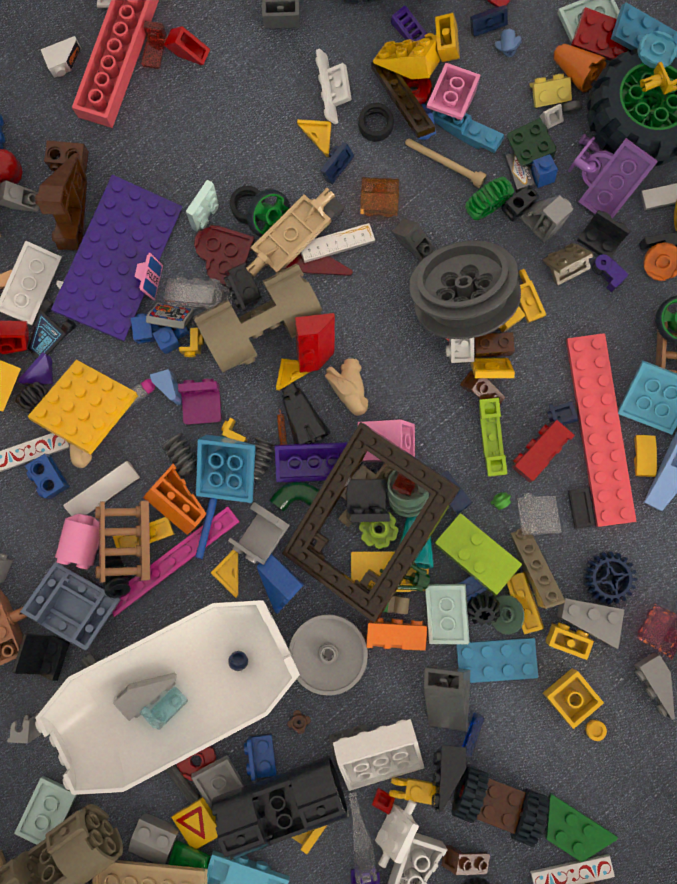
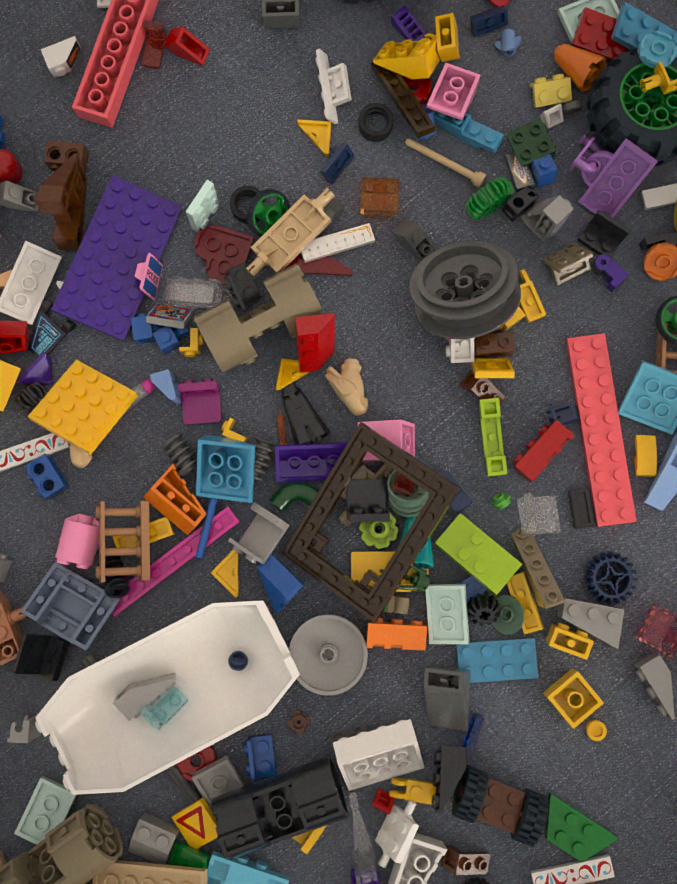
white slope [63,461,140,516] -> none

